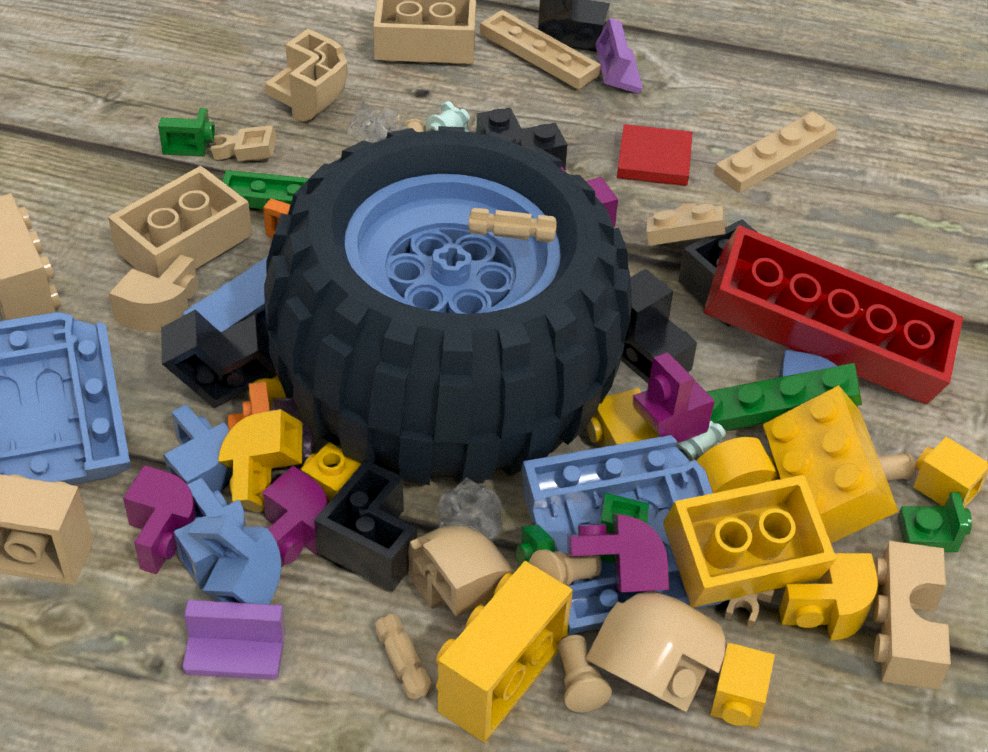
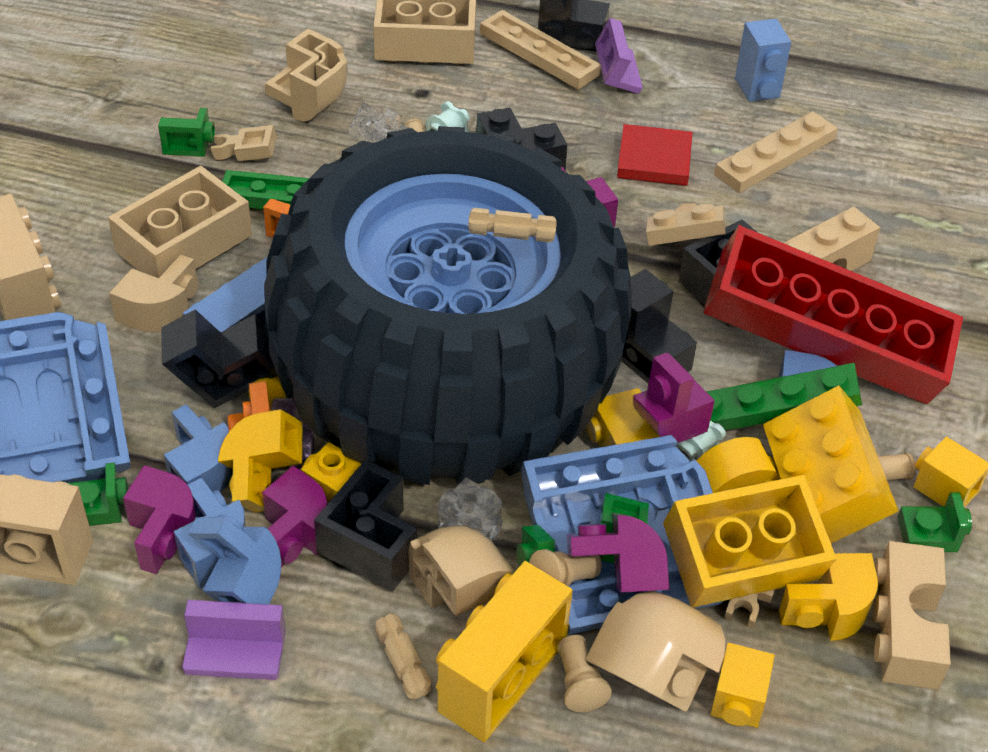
none -> green bracket [68,462,128,526]
none -> medium blue brick [735,18,791,102]
none -> tan arch [784,207,881,271]

